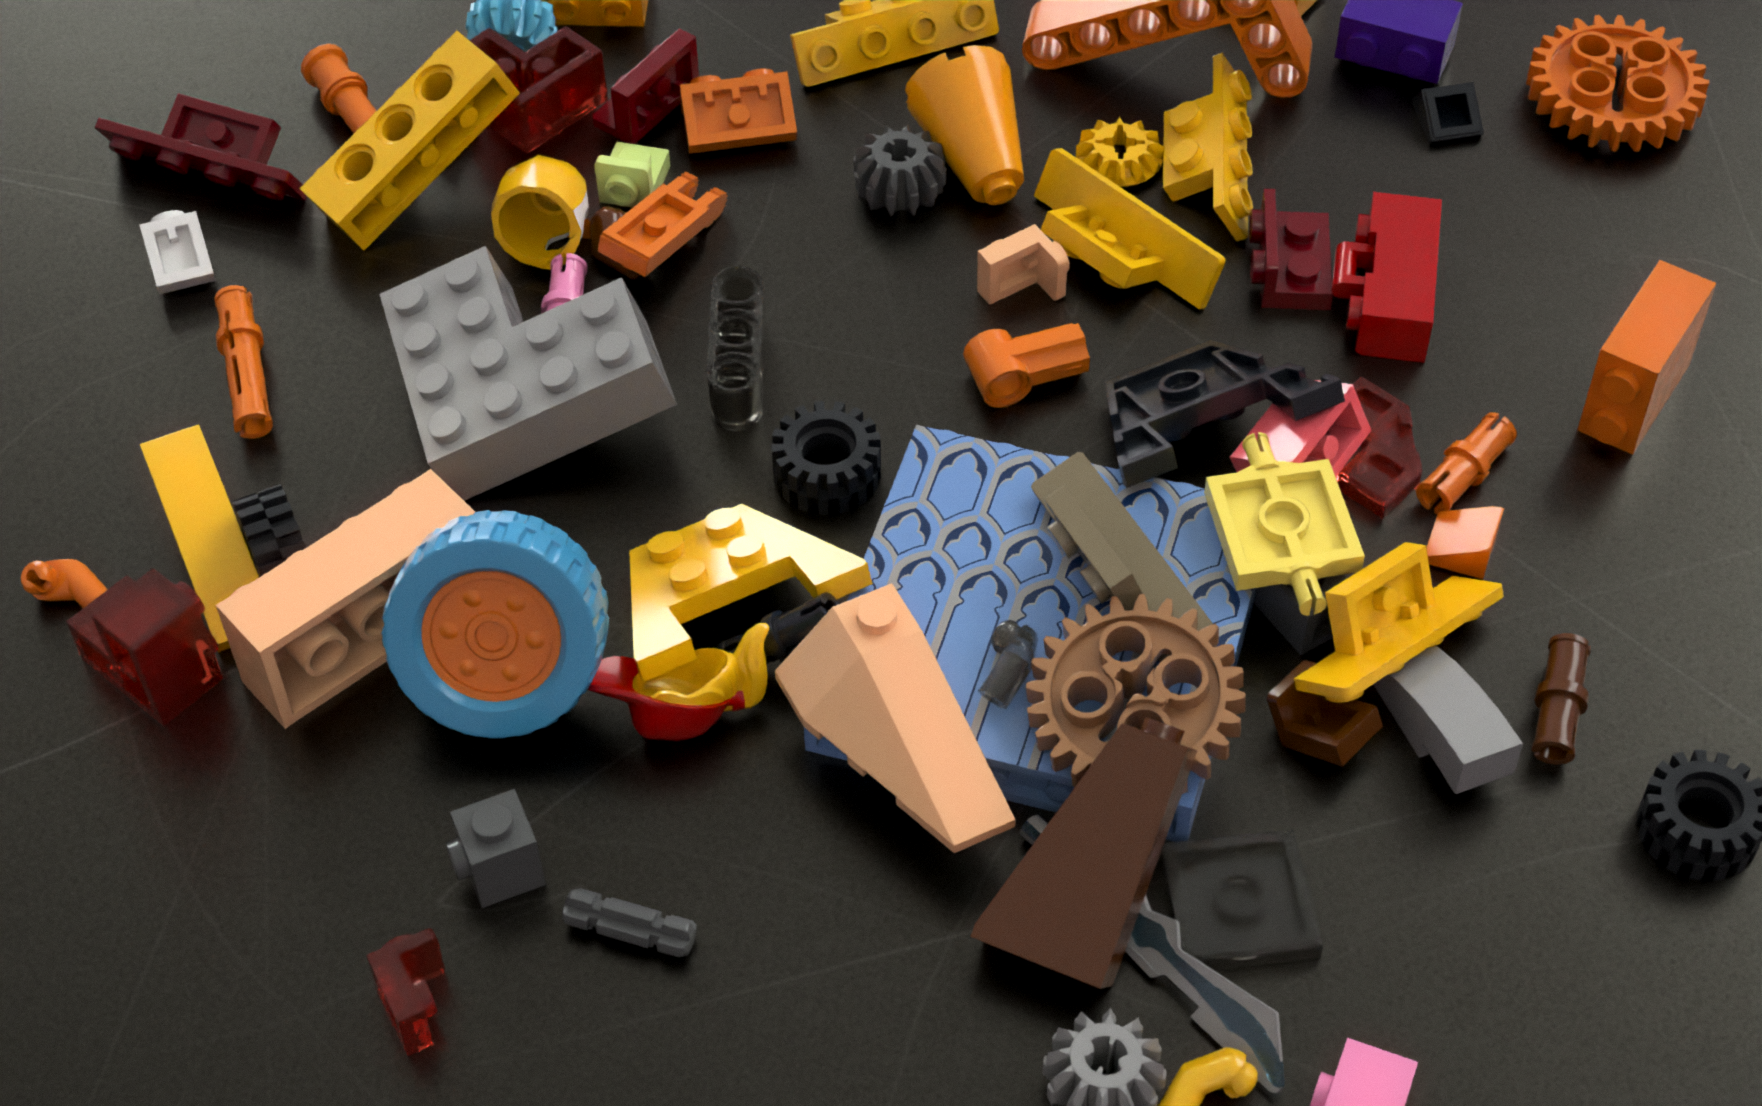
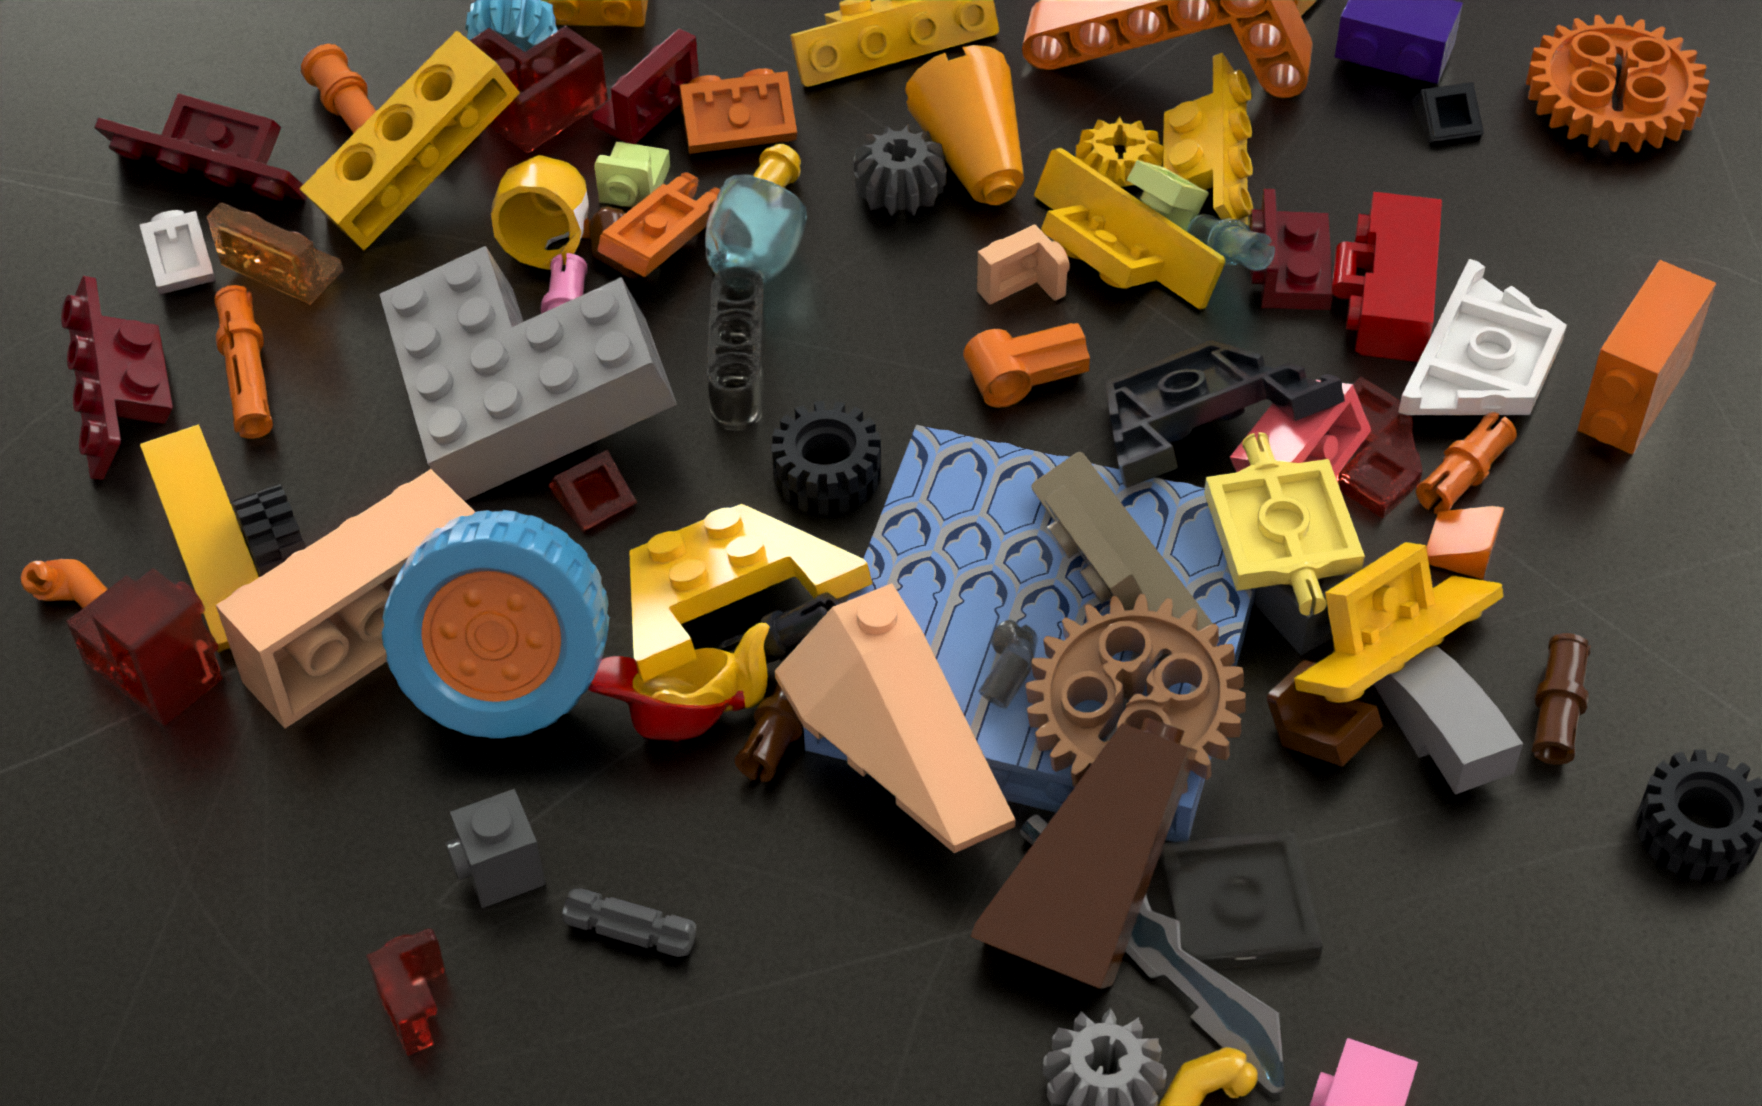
none -> dark red bracket [61,275,173,480]
none -> clear orange bracket [207,202,343,304]
none -> clear red slope [549,450,637,531]
none -> clear light blue piece [705,175,808,290]
none -> reddish brown pin [735,684,804,782]
none -> yellow pin [740,144,801,214]
none -> yellowish green bracket [1127,160,1209,233]
none -> clear light blue pin [1187,214,1275,271]
none -> white wing [1398,259,1567,415]

